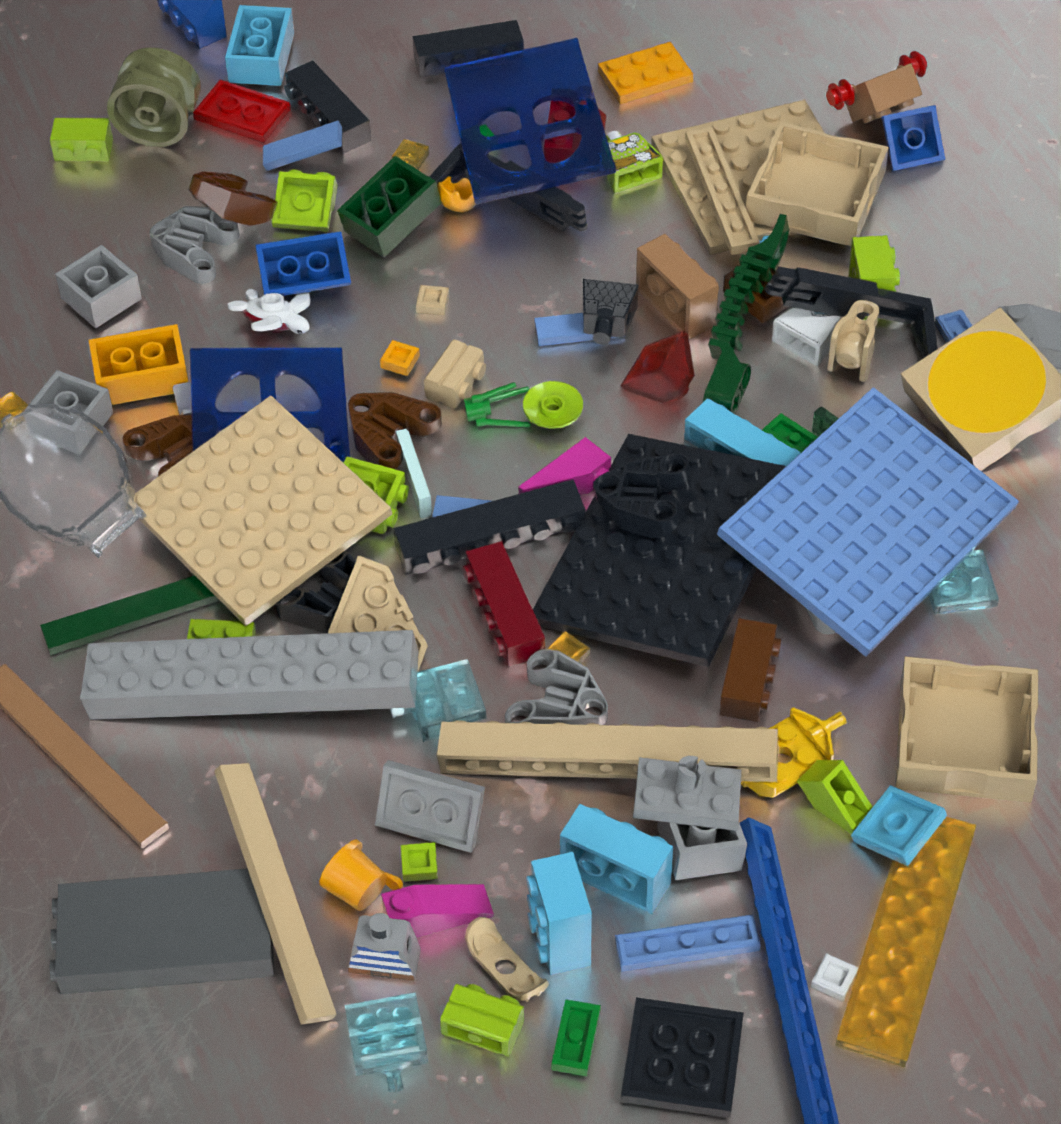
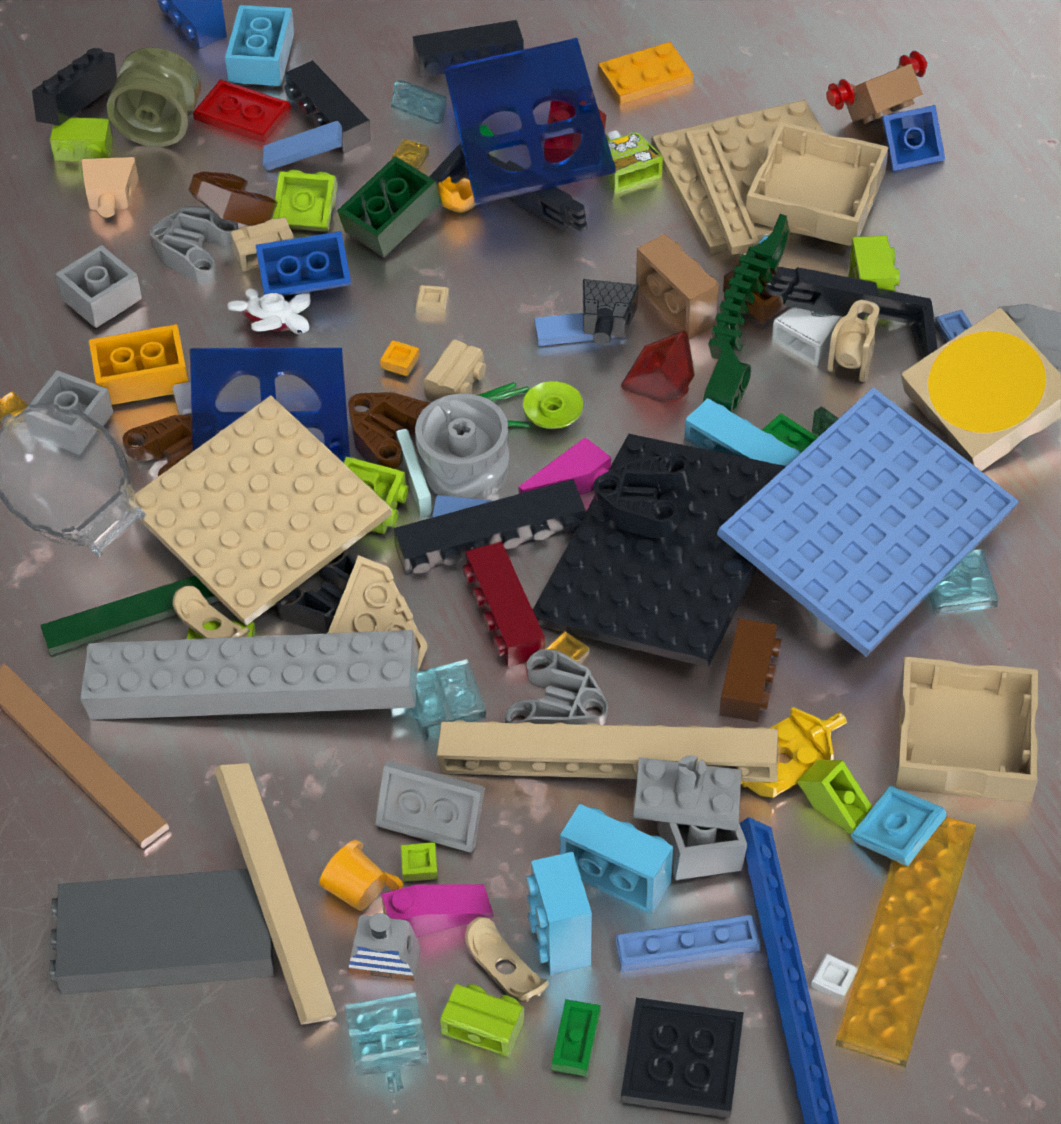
none -> black brick [32,48,117,126]
none -> light nougat torso [82,157,139,217]
none -> tan piece [173,586,250,639]
none -> tan brick [230,217,294,272]
none -> clear light blue tile [391,79,447,125]
none -> light grey piece [415,393,510,500]

